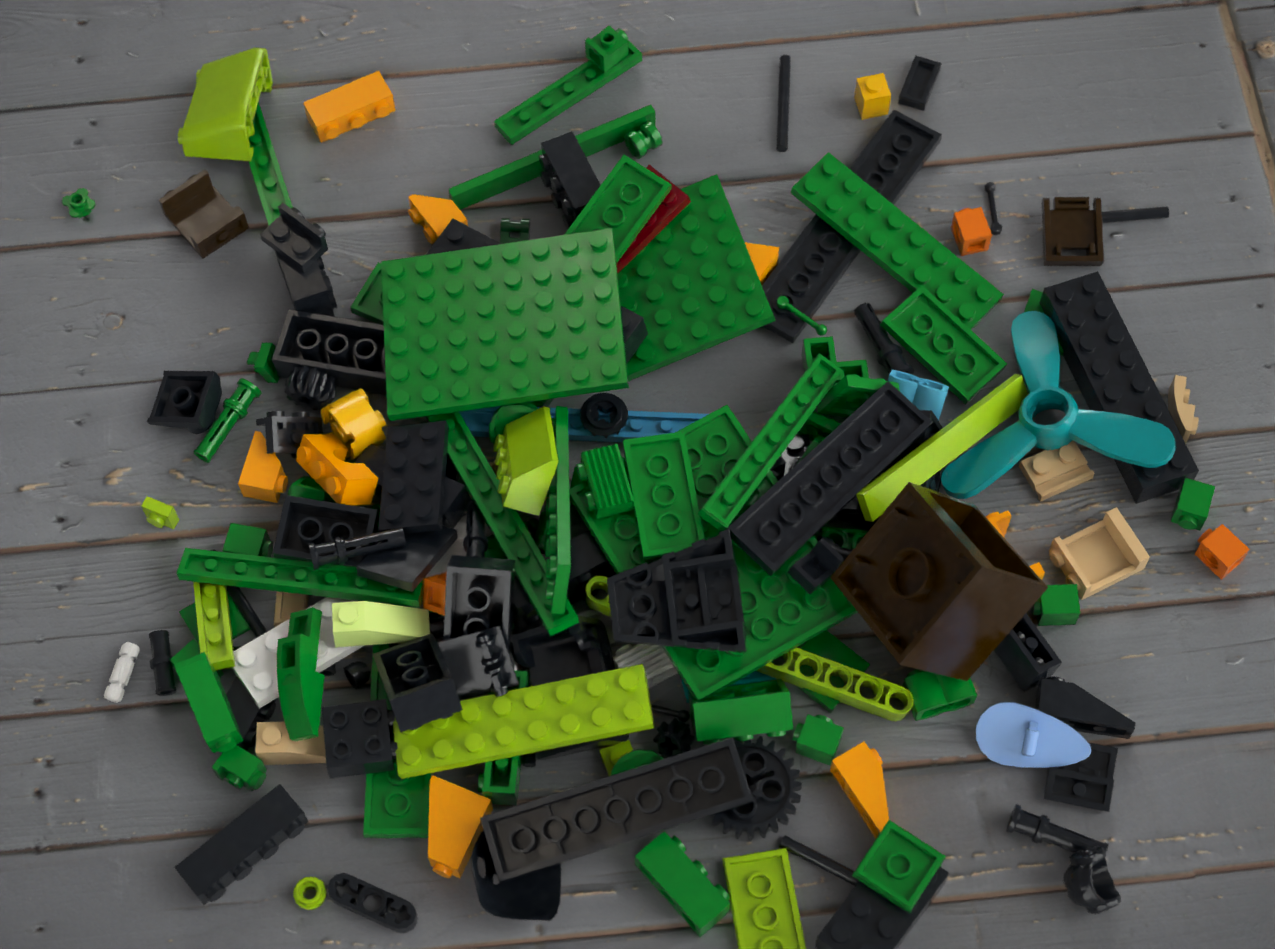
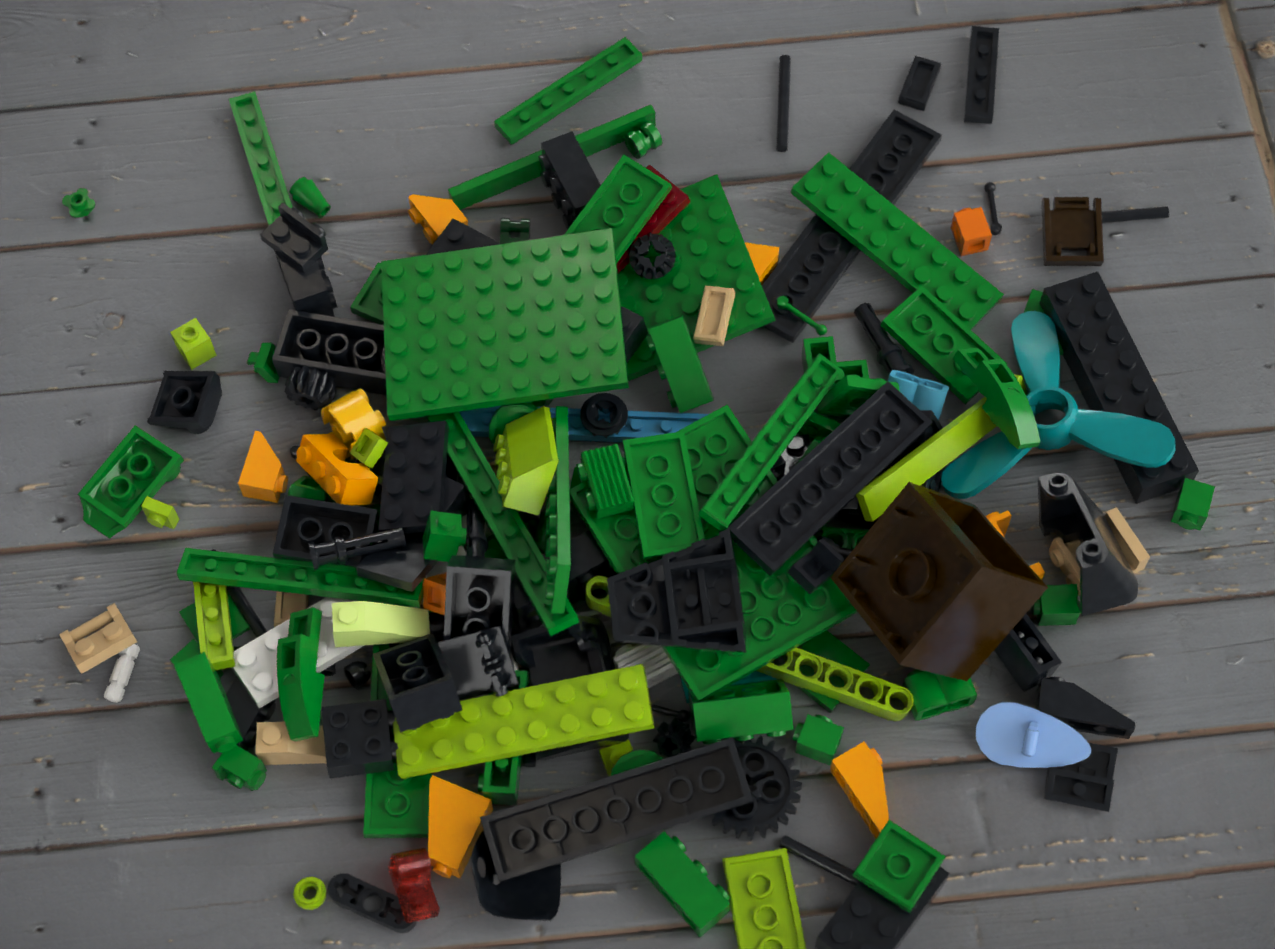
black pin [149,630,176,696] -> none
dark brown panel [159,169,249,259] -> none
black brick [174,784,308,905] -> none
lime windscreen [178,47,273,161] -> none
green pin [194,378,262,463] -> none
green brick [222,523,273,557] -> none
black bracket [256,411,323,454] -> none
light orange brick [303,70,396,143] -> none
green brick [585,25,628,73] -> none
yellow brick [854,73,891,120] -> none
black pin [1006,804,1108,852] -> none
tan plate [1019,440,1095,502] -> none
black hair [1063,846,1121,914] -> none
tan slope [1168,375,1199,444] -> none
orange brick [1195,524,1250,580] -> none
none -> tan plate [59,603,137,674]
none -> green slope [77,425,184,539]
none -> lime brick [170,317,217,370]
none -> green cone [289,177,331,218]
none -> lime plate [350,428,388,469]
none -> clear red plate [388,847,440,923]
none -> green brick [423,510,467,562]
none -> black gear [629,232,676,279]
none -> green brick [646,315,714,413]
none -> tan tile [693,286,736,346]
none -> green slope [953,348,1040,449]
none -> black plate [964,26,999,124]
none -> black windscreen [1038,473,1138,616]

